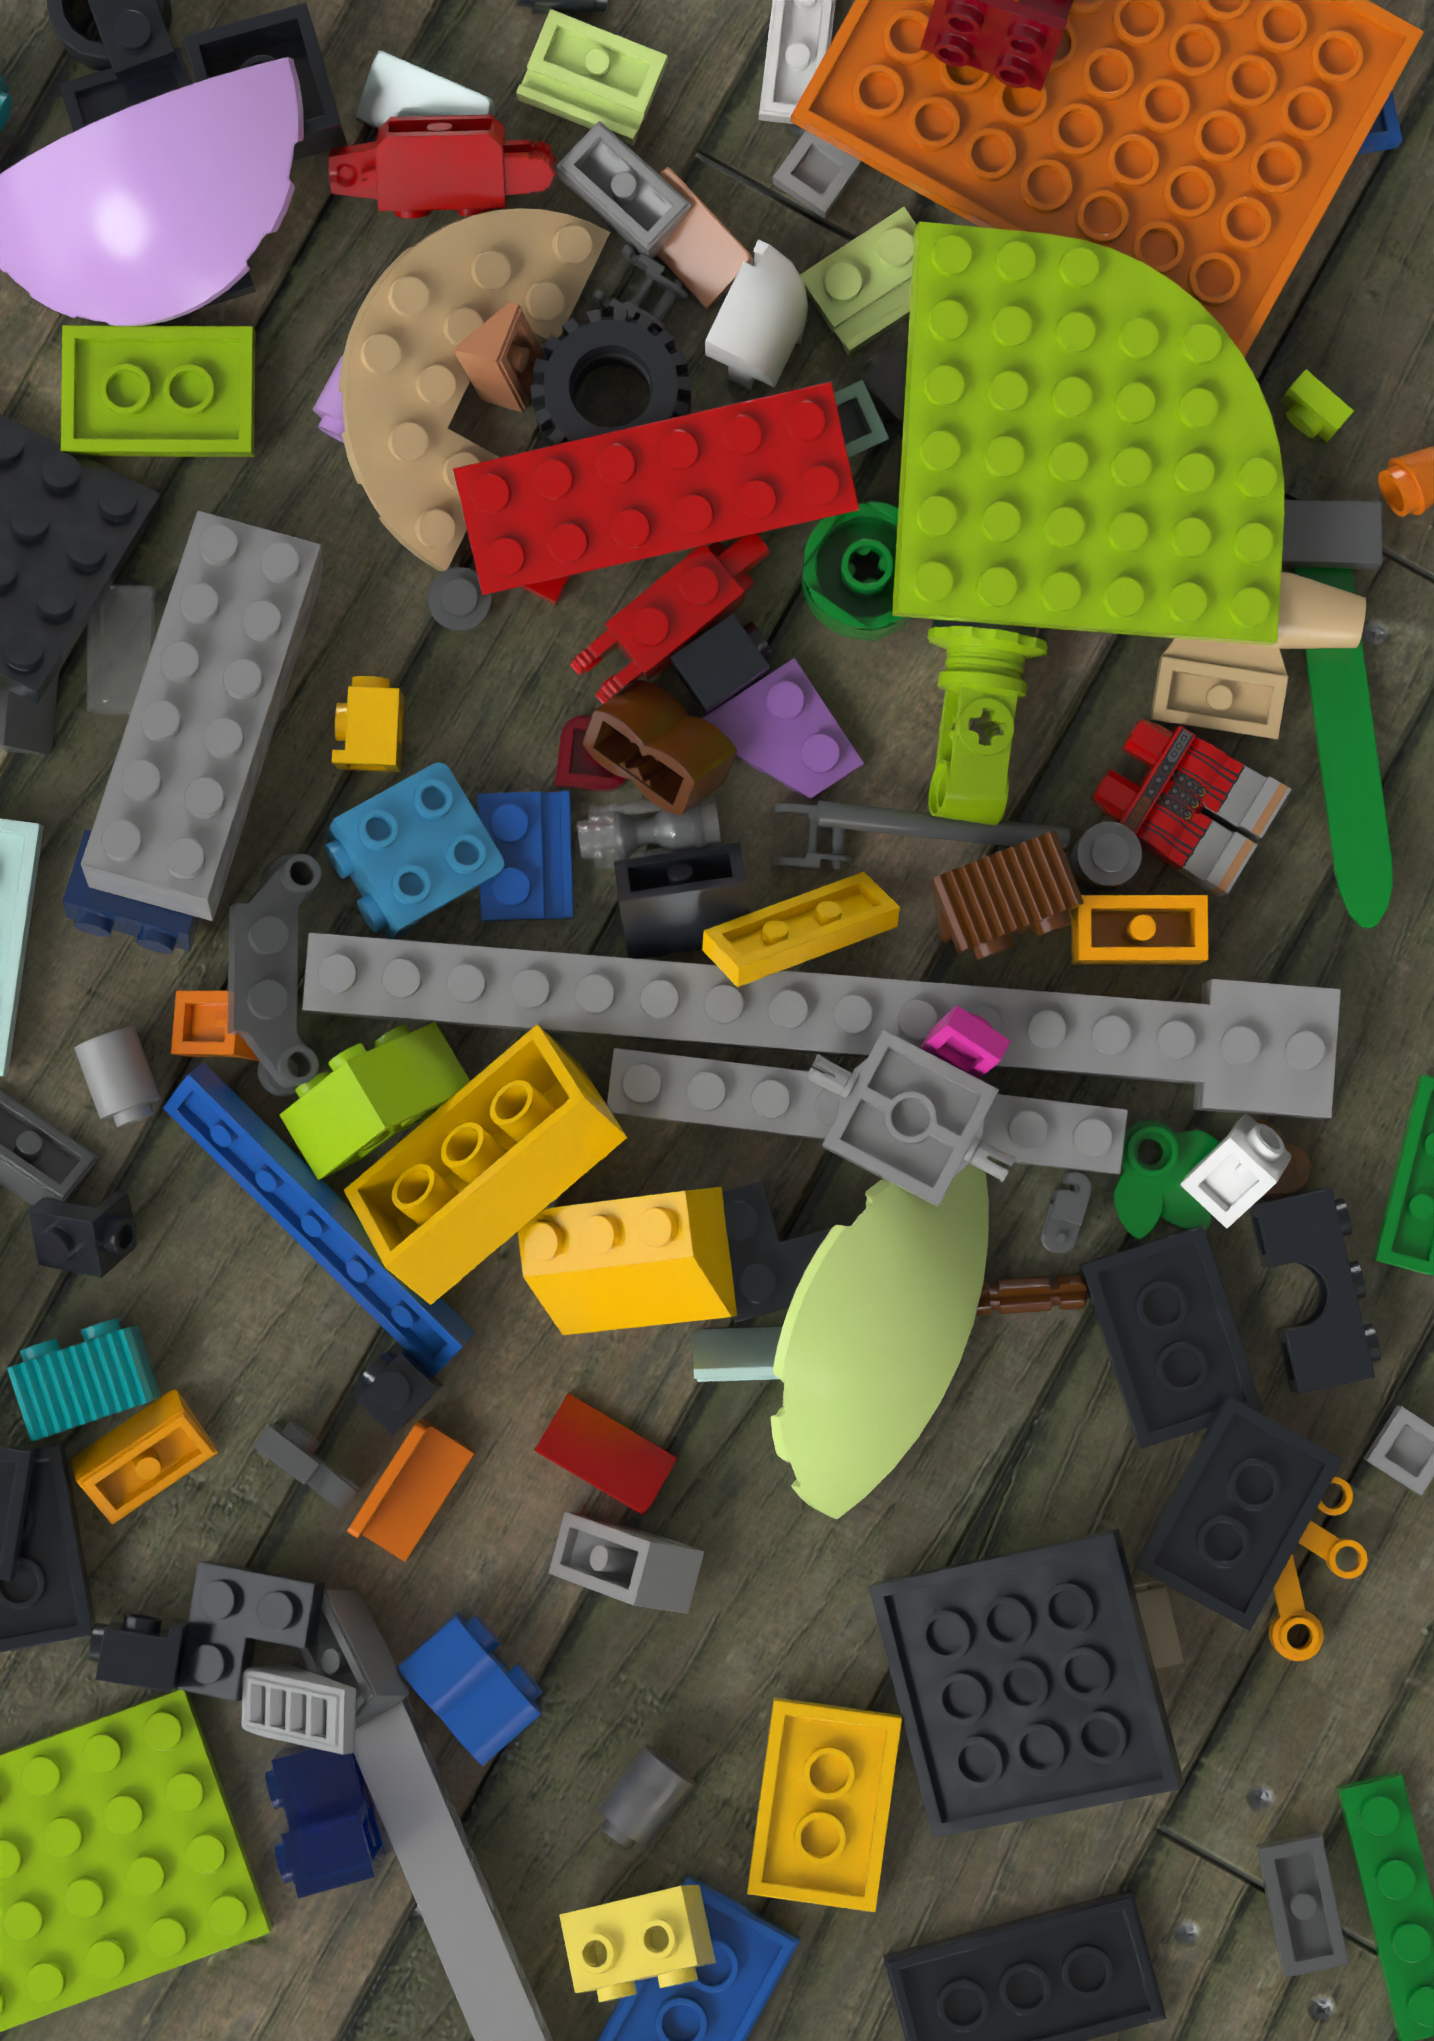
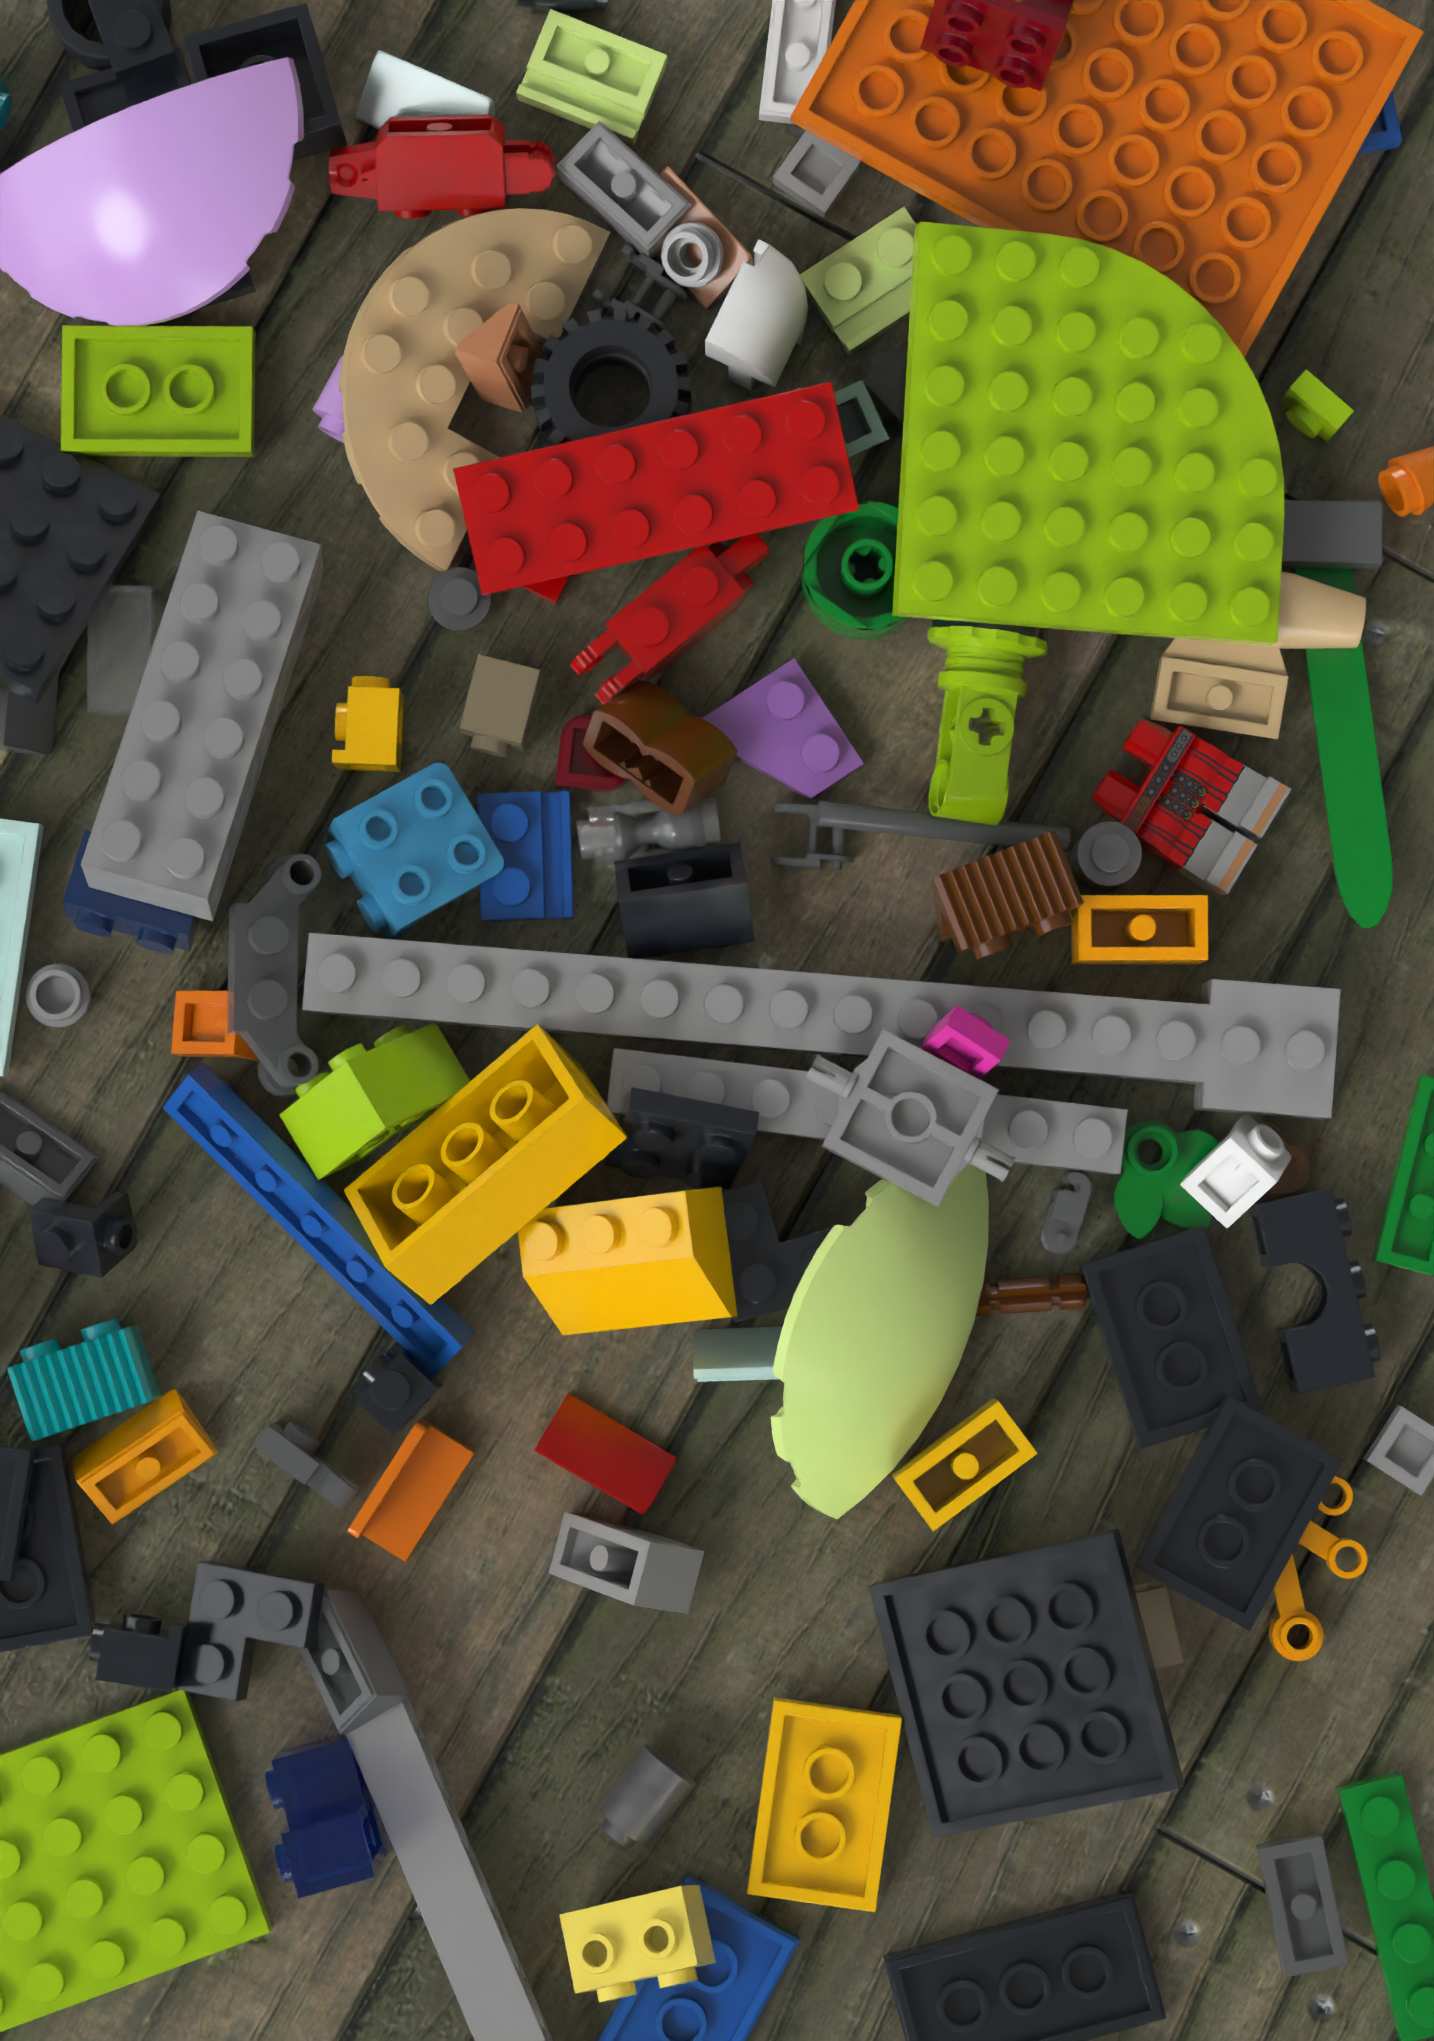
light grey brick [74,1026,161,1128] -> none
light grey slope [241,1662,356,1755] -> none
blue brick [398,1611,543,1766] -> none
black brick [670,614,772,716] -> none
yellow plate [702,872,900,987] -> none
none -> light grey plate [26,964,91,1028]
none -> dark tan brick [459,654,543,758]
none -> black plate [605,1087,759,1190]
none -> light grey plate [661,222,724,287]
none -> yellow brick [891,1397,1038,1532]

